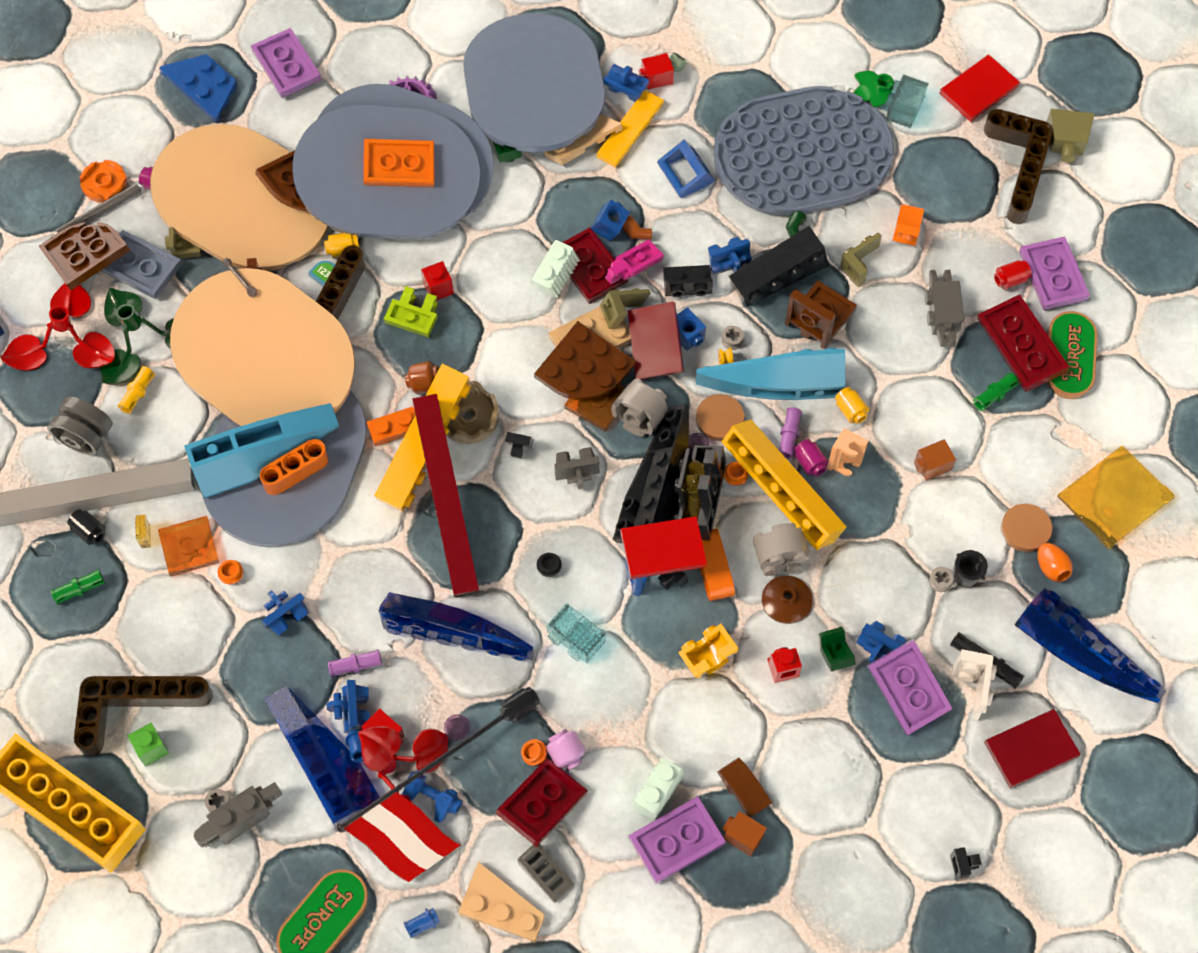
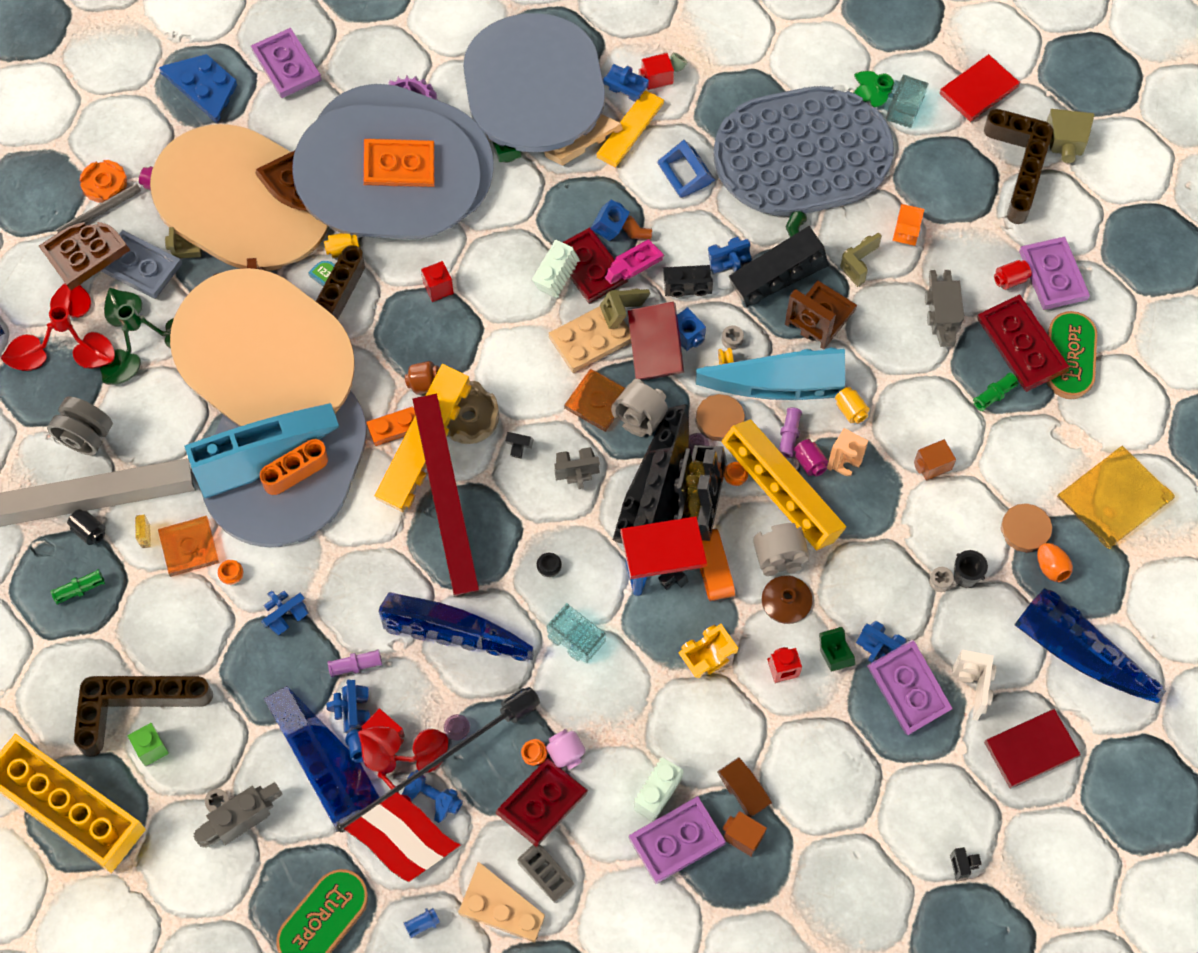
yellow pin [117,366,155,414] -> none
dark grey hinge [222,258,257,297] -> none
lime plate [384,286,438,338] -> none
reddish brown plate [534,321,636,400] -> none
black pin [950,632,1025,689] -> none

